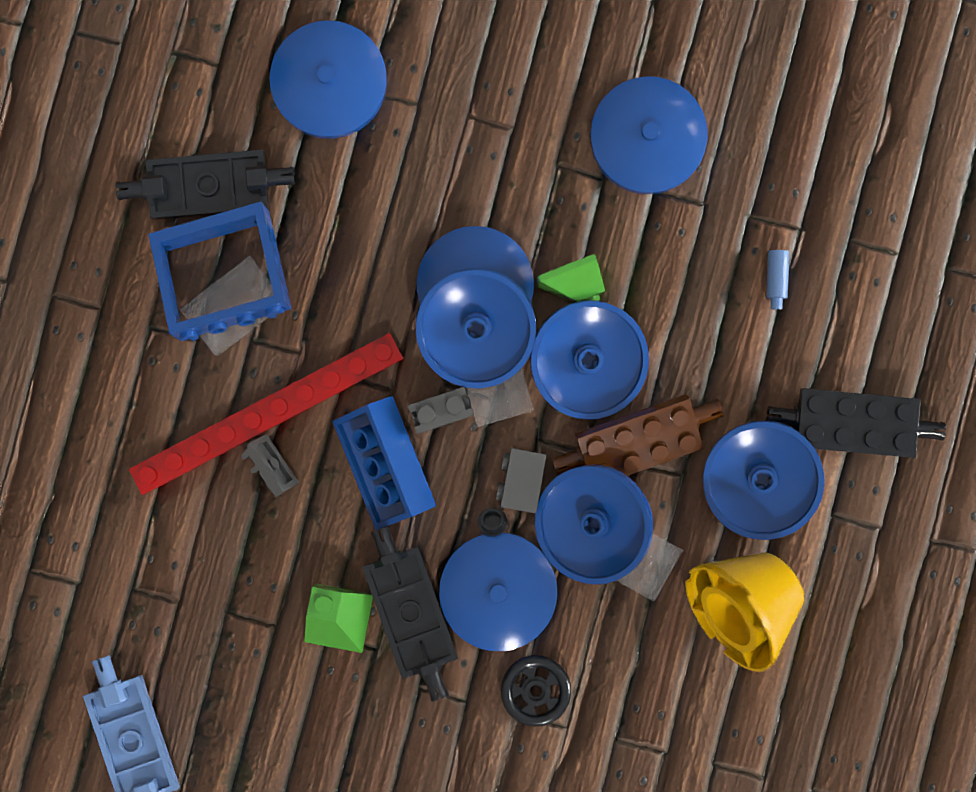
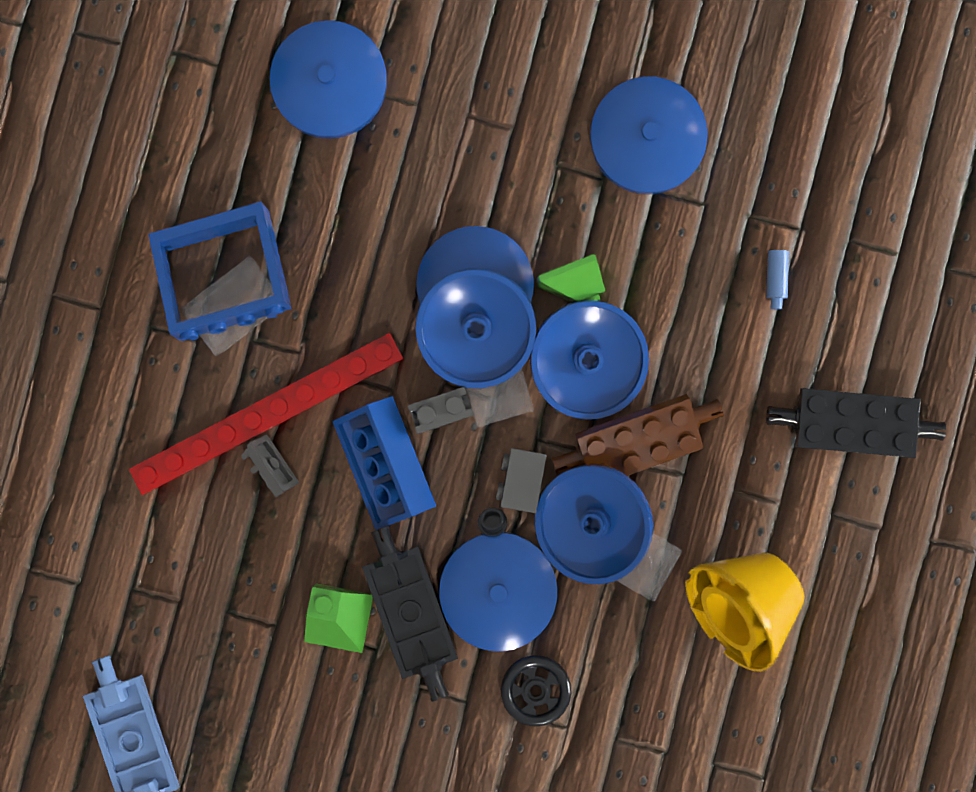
black plate [115,150,296,220] -> none
blue dish [703,421,825,540] -> none

